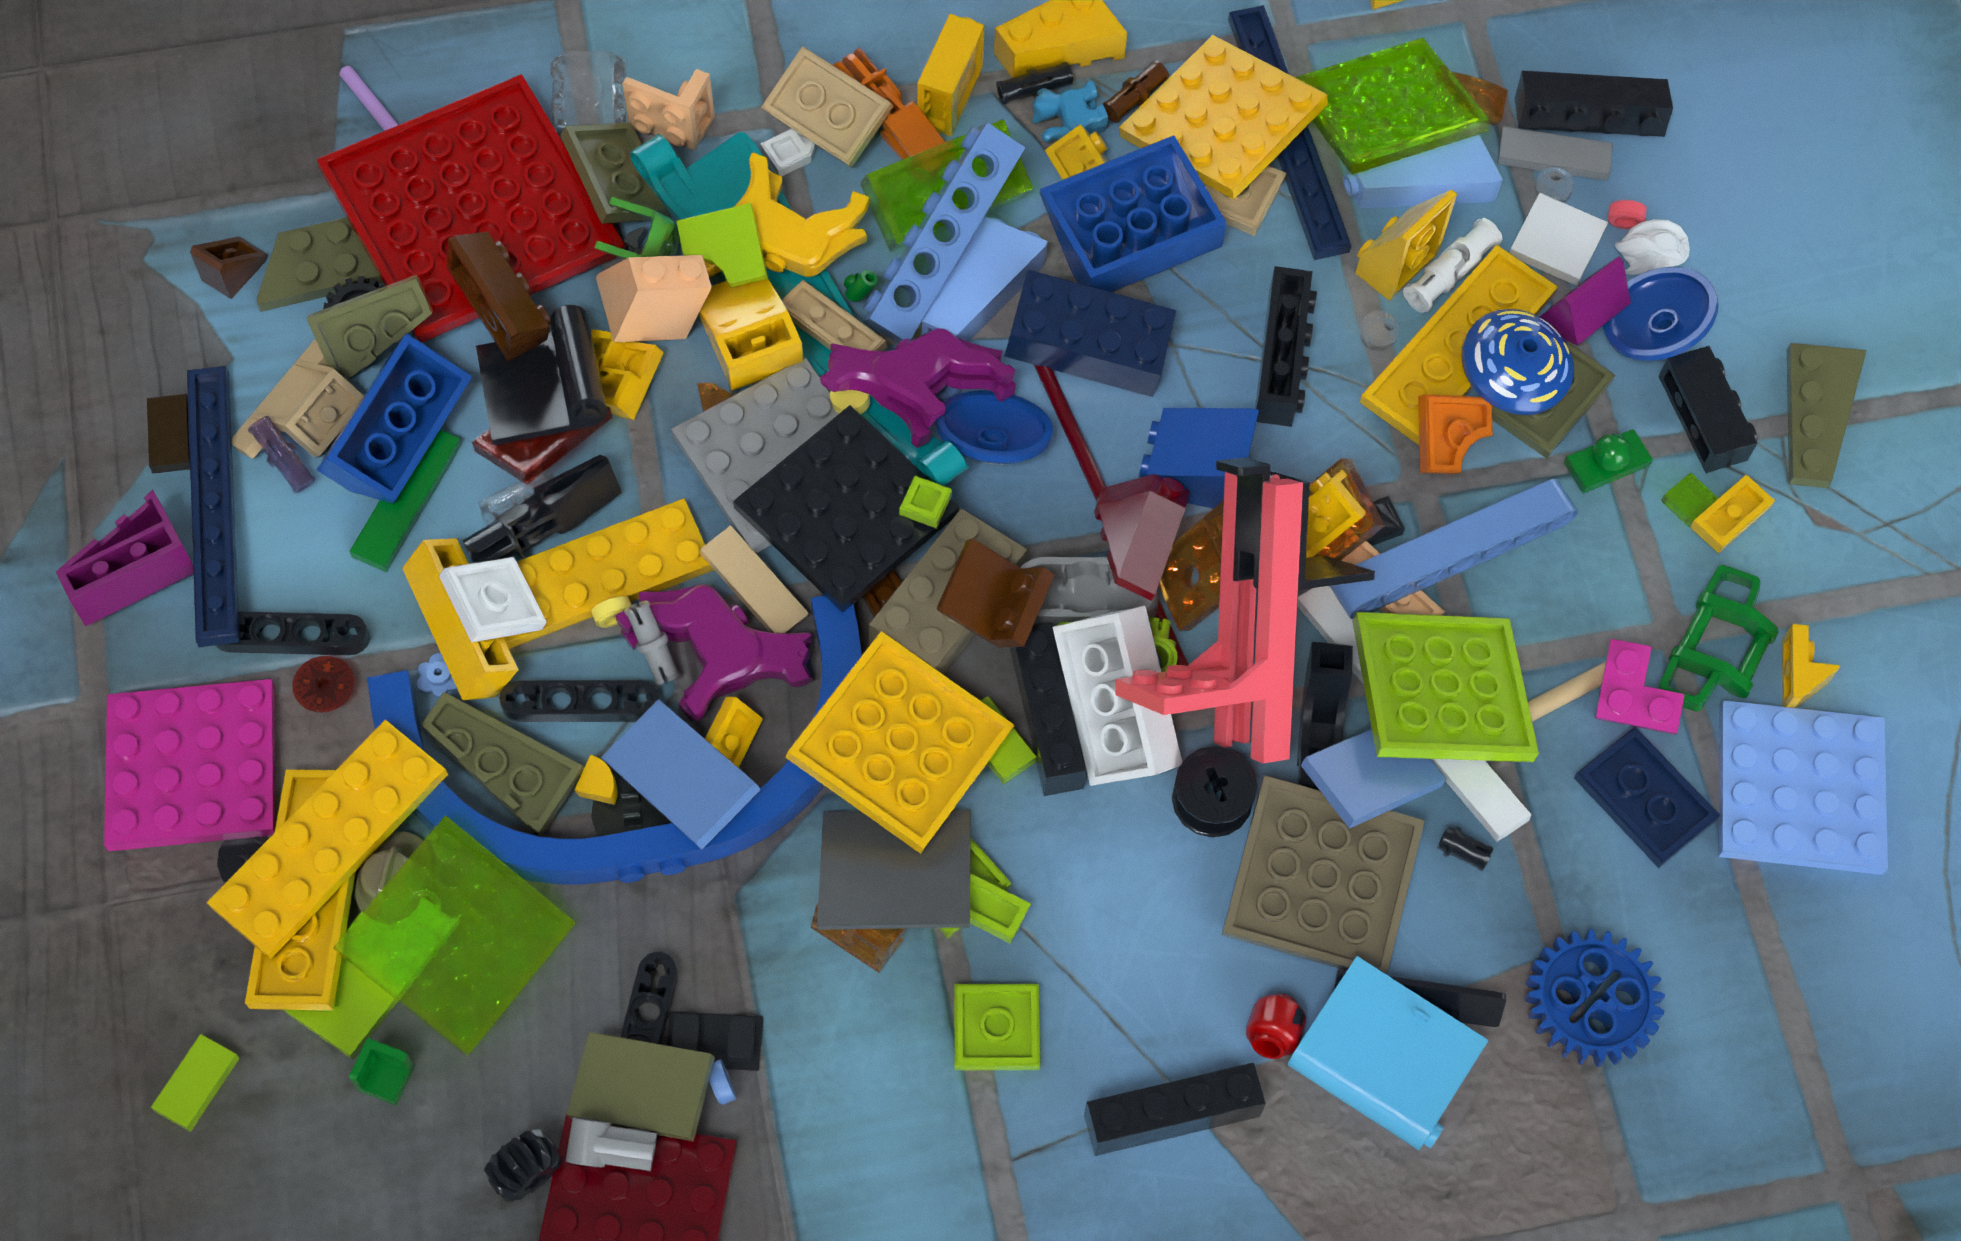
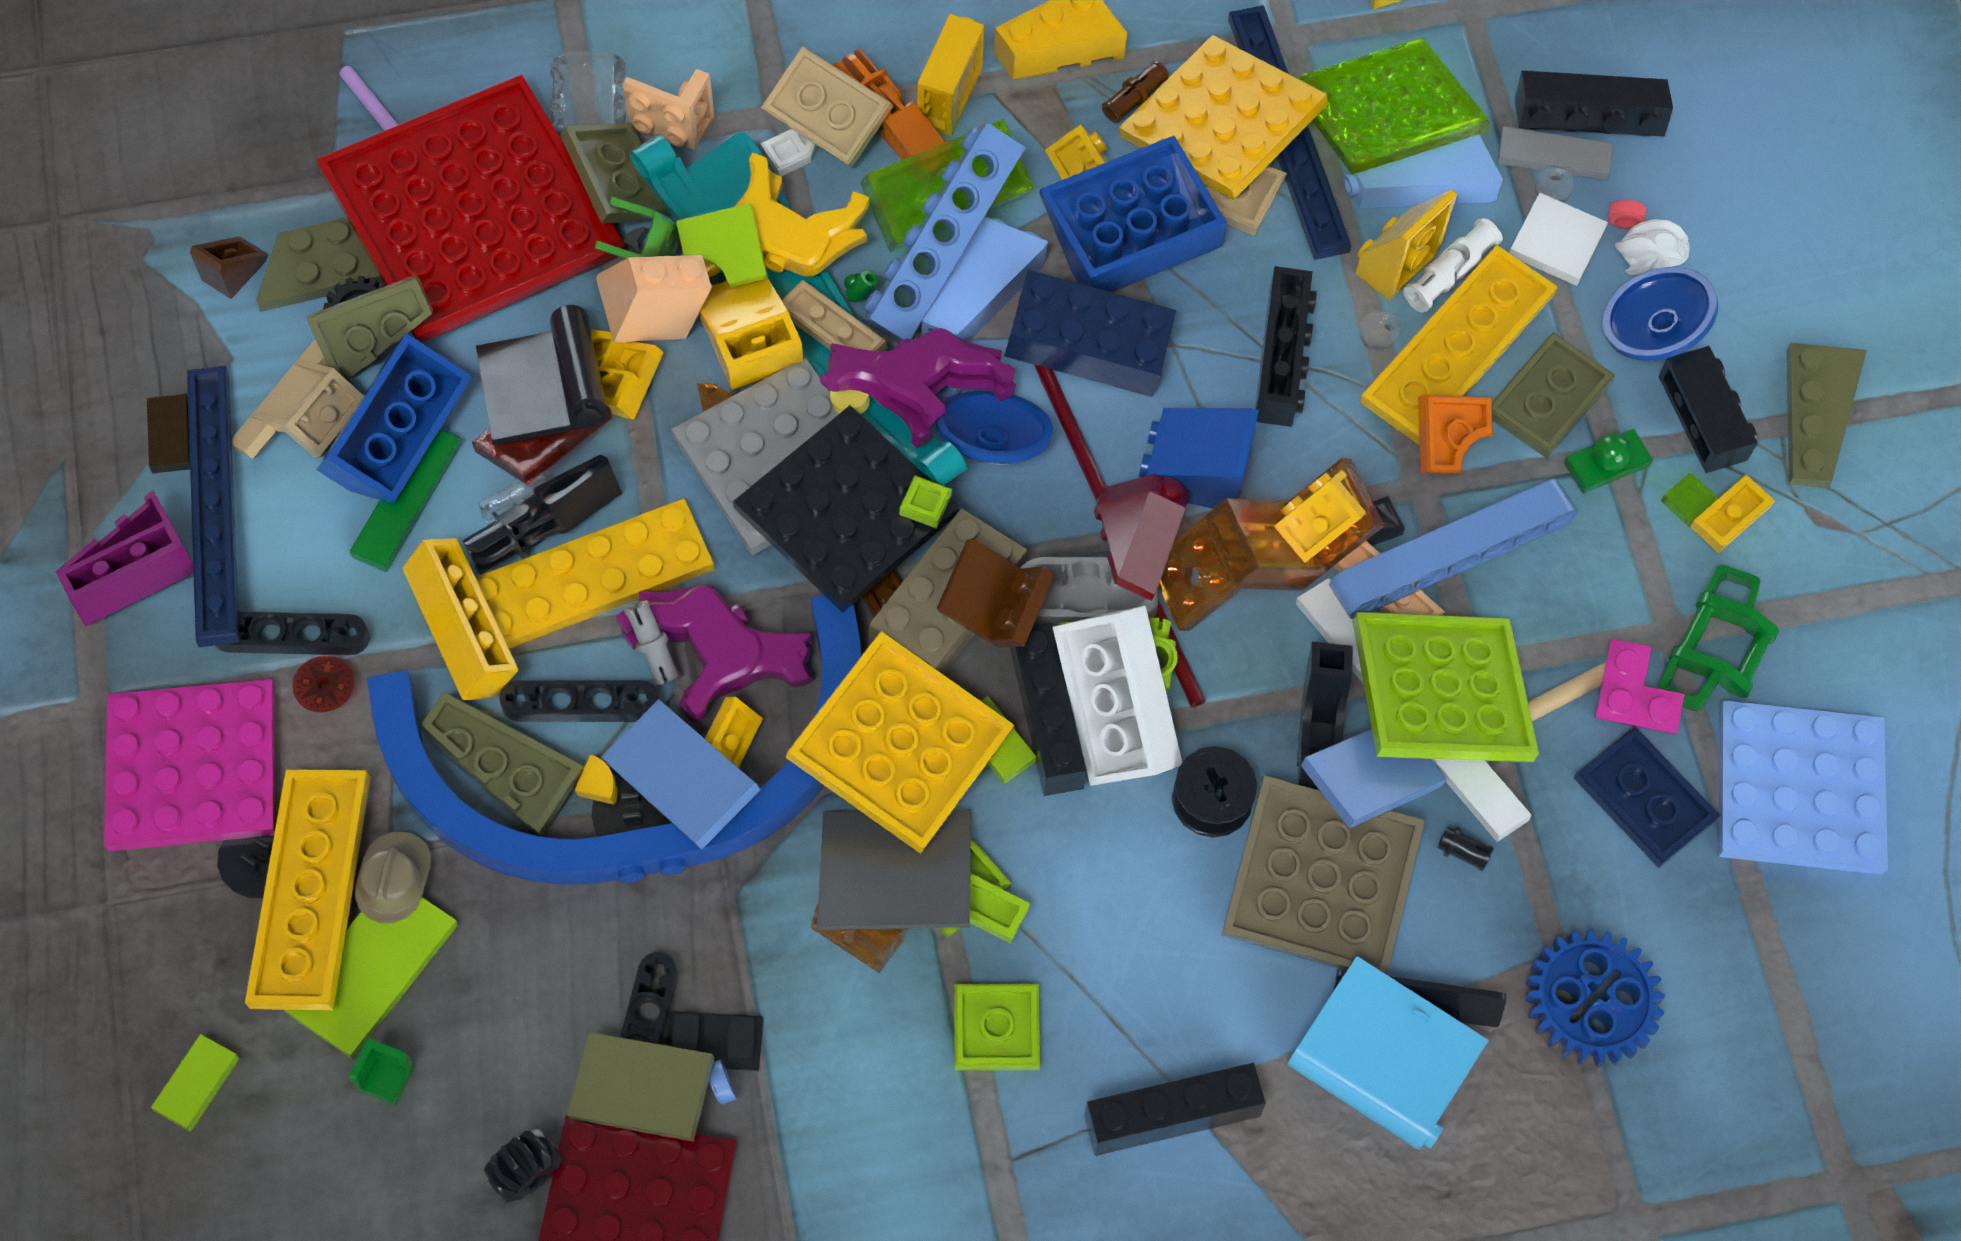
yellow plate [206,720,448,960] -> none
clear purple pin [248,416,316,494] -> none
clear neon green plate [333,815,576,1056] -> none
light blue plant [417,653,458,698] -> none
white tile [439,557,547,643] -> none
reddish brown slope [447,232,551,362] -> none
light grey piece [565,1117,657,1171] -> none
light yellow tile [591,596,632,628] -> none
tan tile [699,525,809,633] -> none
black pin [996,62,1073,104] -> none
dark azure animal [1032,80,1108,143] -> none
coral piece [1115,457,1375,763] -> none
red head [1246,994,1306,1059] -> none
clear orange slope [1434,70,1508,126] -> none
blue dish [1461,309,1574,415] -> none
magenta slope [1539,256,1631,346] -> none
yellow slope [1782,624,1840,708] -> none

